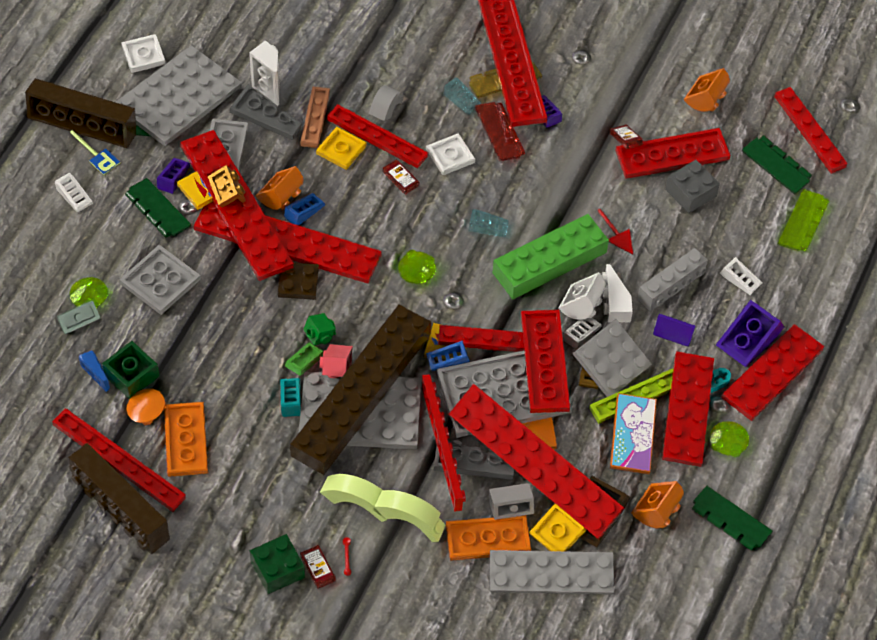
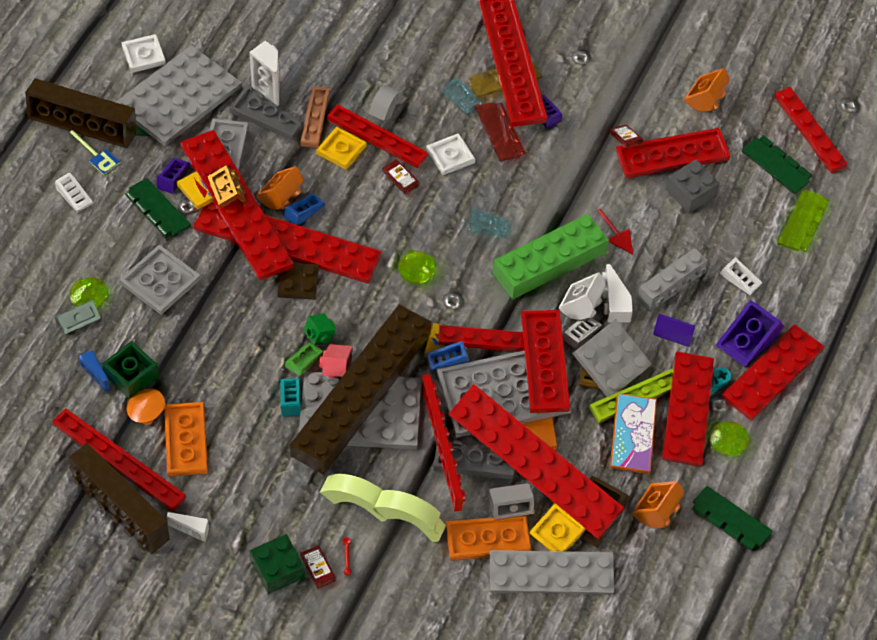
none -> white slope [167,512,209,542]

